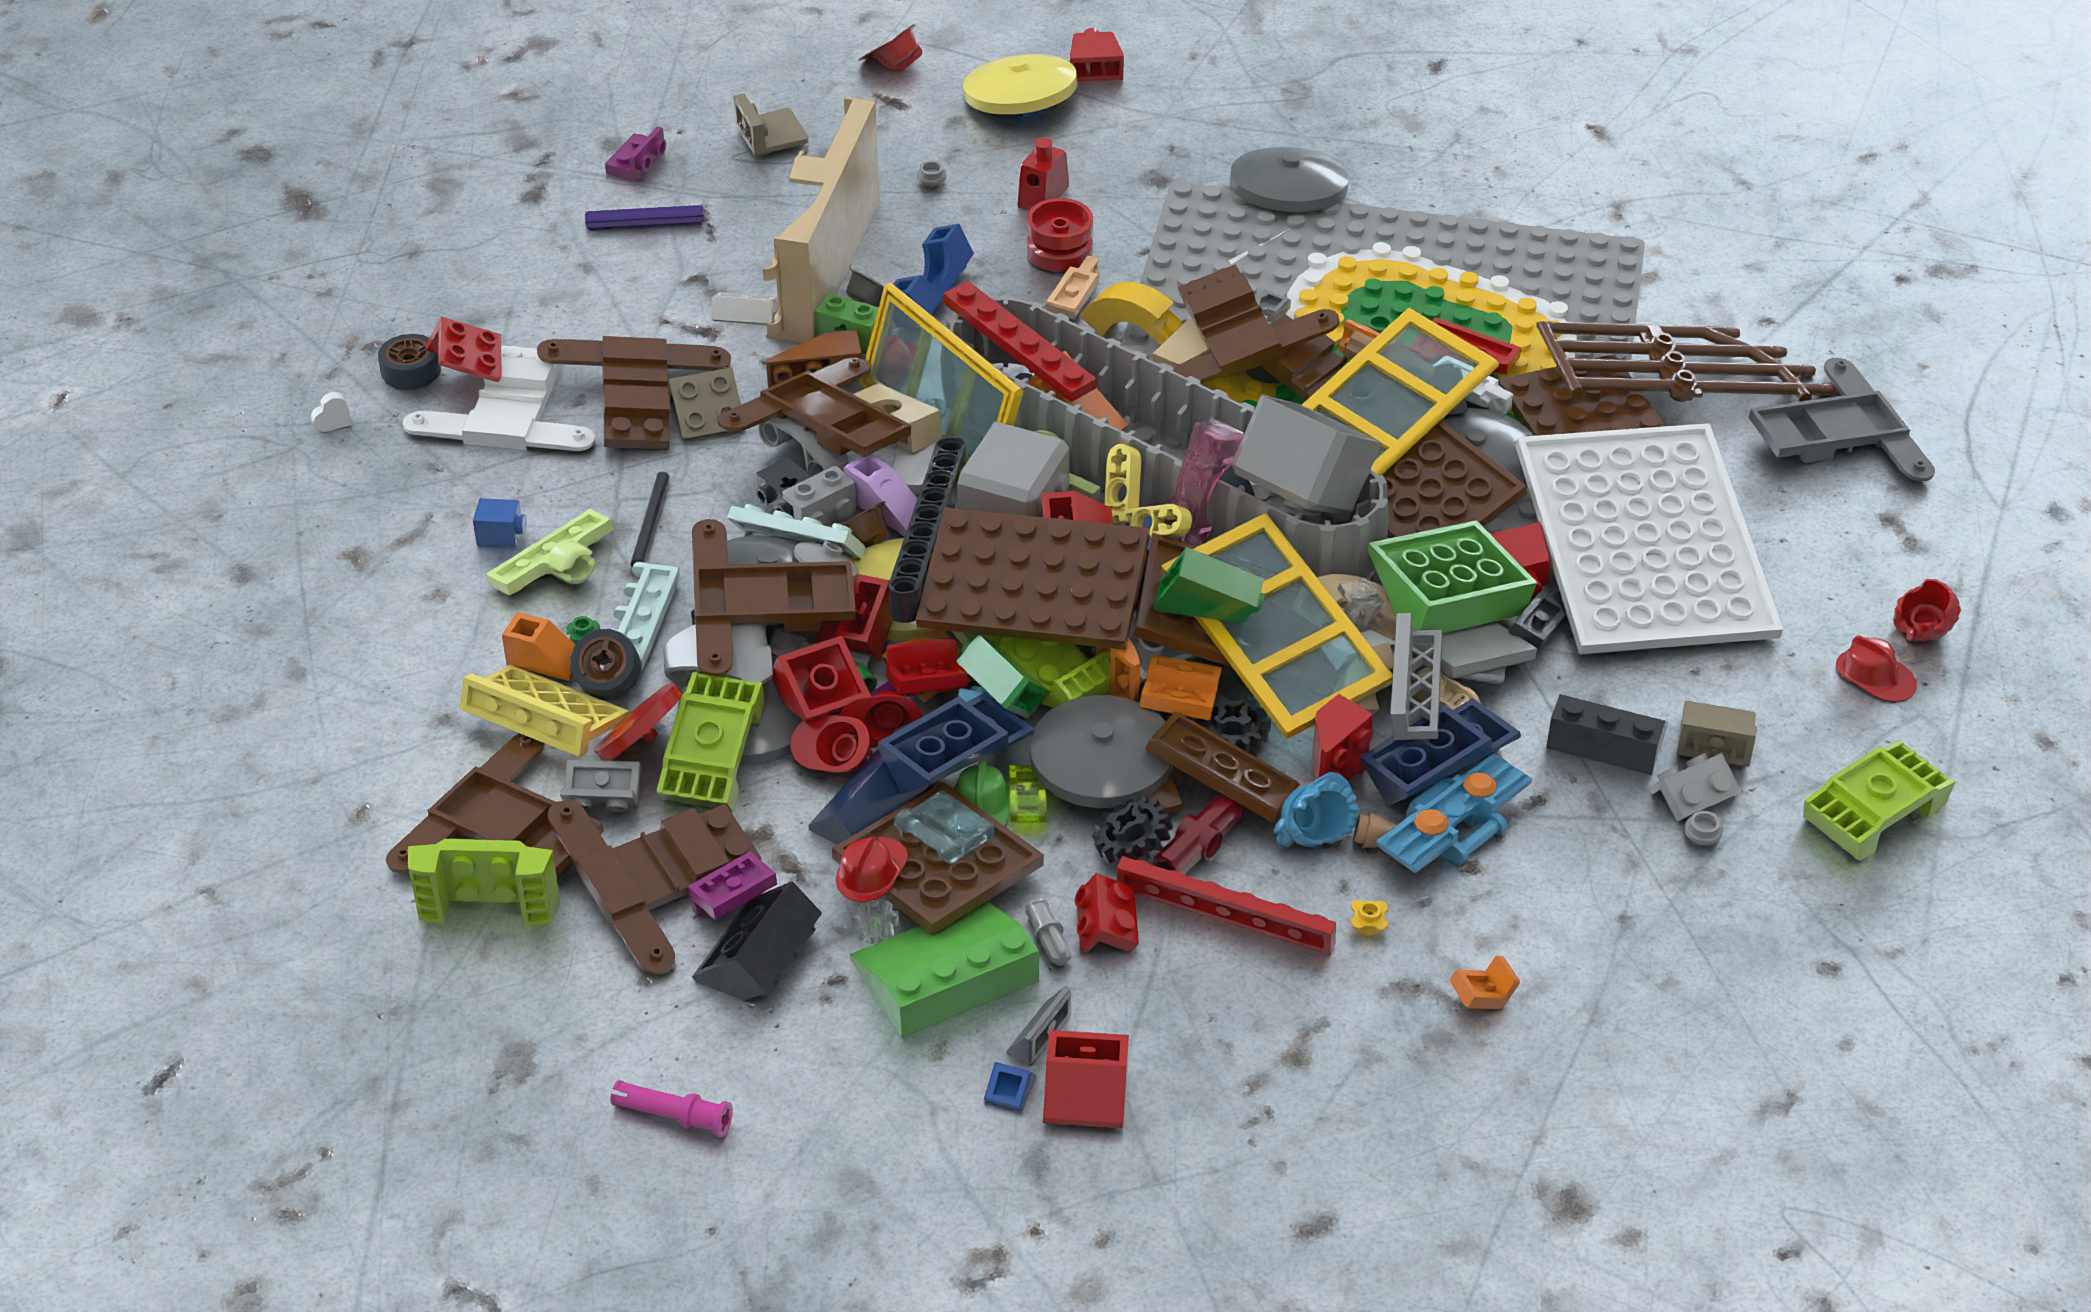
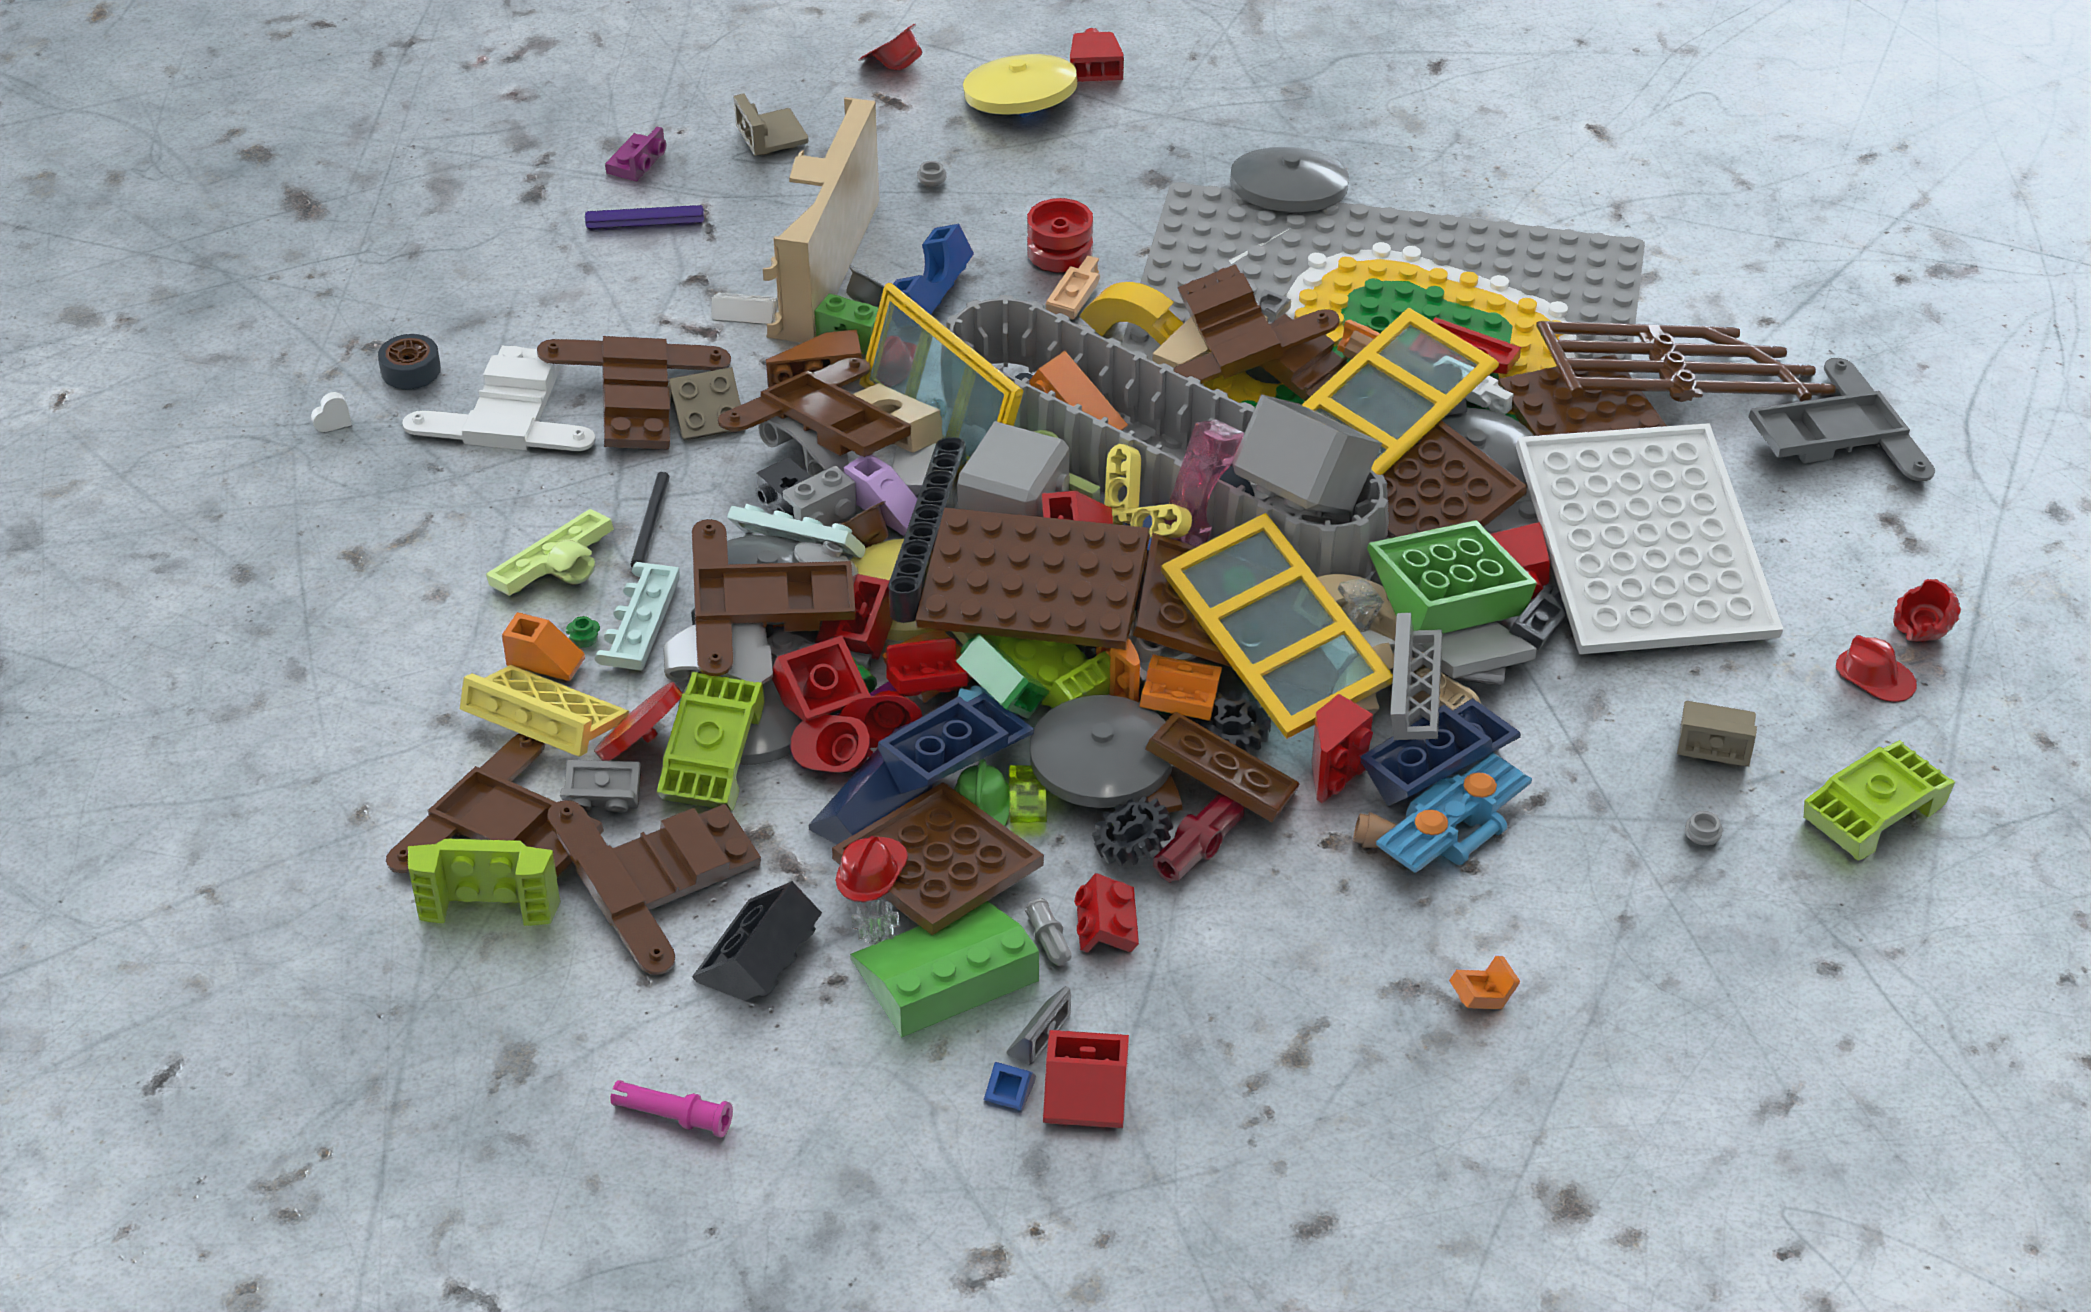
red bracket [427,316,502,382] -> none
blue brick [473,498,527,548] -> none
wheel [570,628,641,700] -> none
magenta bracket [688,851,778,920] -> none
clear light blue plate [894,790,994,864] -> none
red plate [943,281,1097,402] -> none
red torso [1017,137,1069,211] -> none
red plate [1117,856,1336,956] -> none
green slope [1153,547,1265,623] -> none
dark azure hair [1274,772,1360,847] -> none
yellow plate [1350,899,1388,936] -> none
black slope [1546,694,1668,775] -> none
light grey bracket [1649,753,1742,822] -> none

